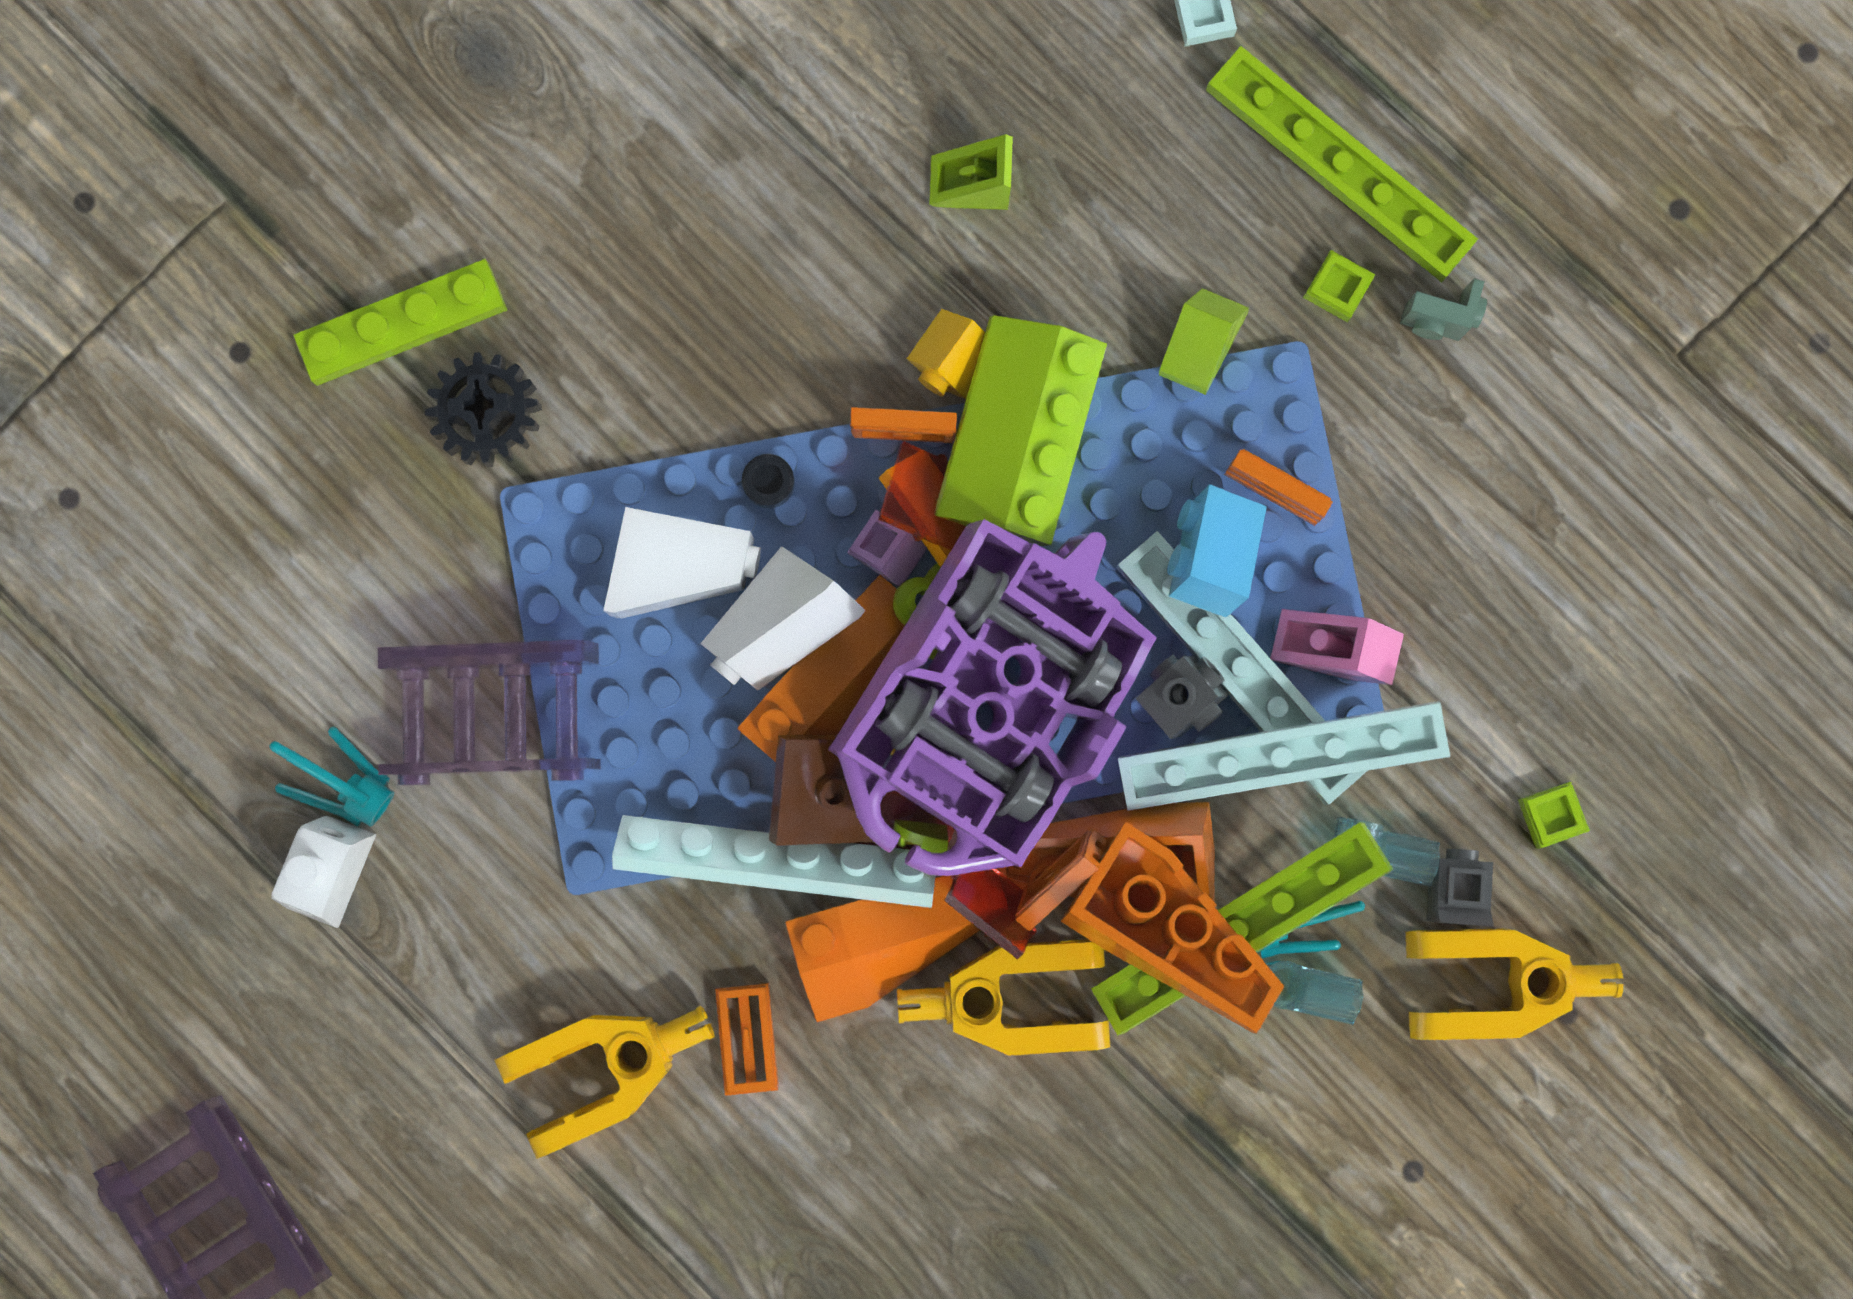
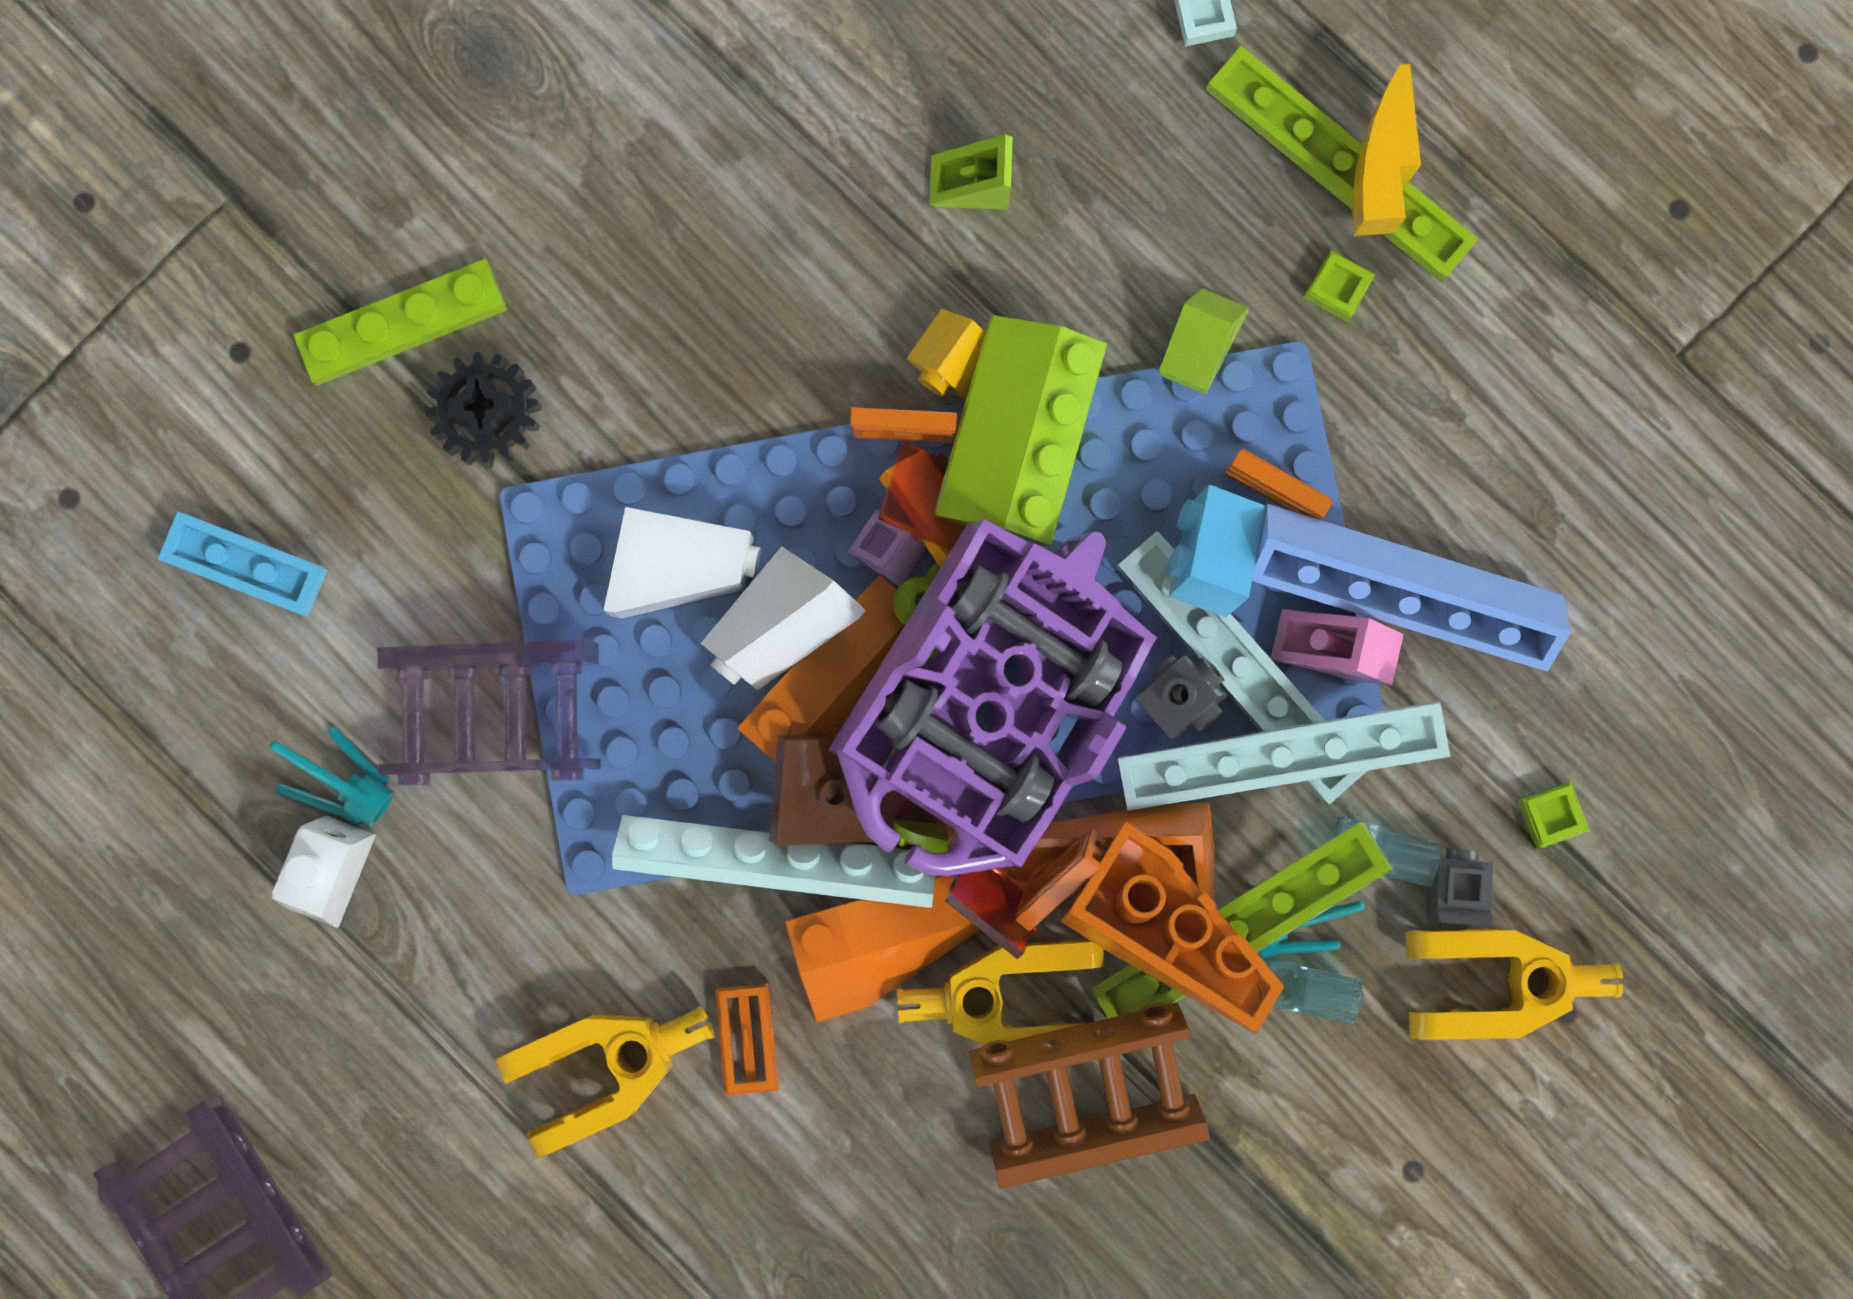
black tile [742,454,795,508] -> none
sand green bracket [1400,278,1487,341] -> none
none -> medium azure plate [158,511,328,618]
none -> dark orange fence [968,1002,1210,1189]
none -> light blue brick [1252,504,1571,672]
none -> yellow slope [1352,64,1421,236]

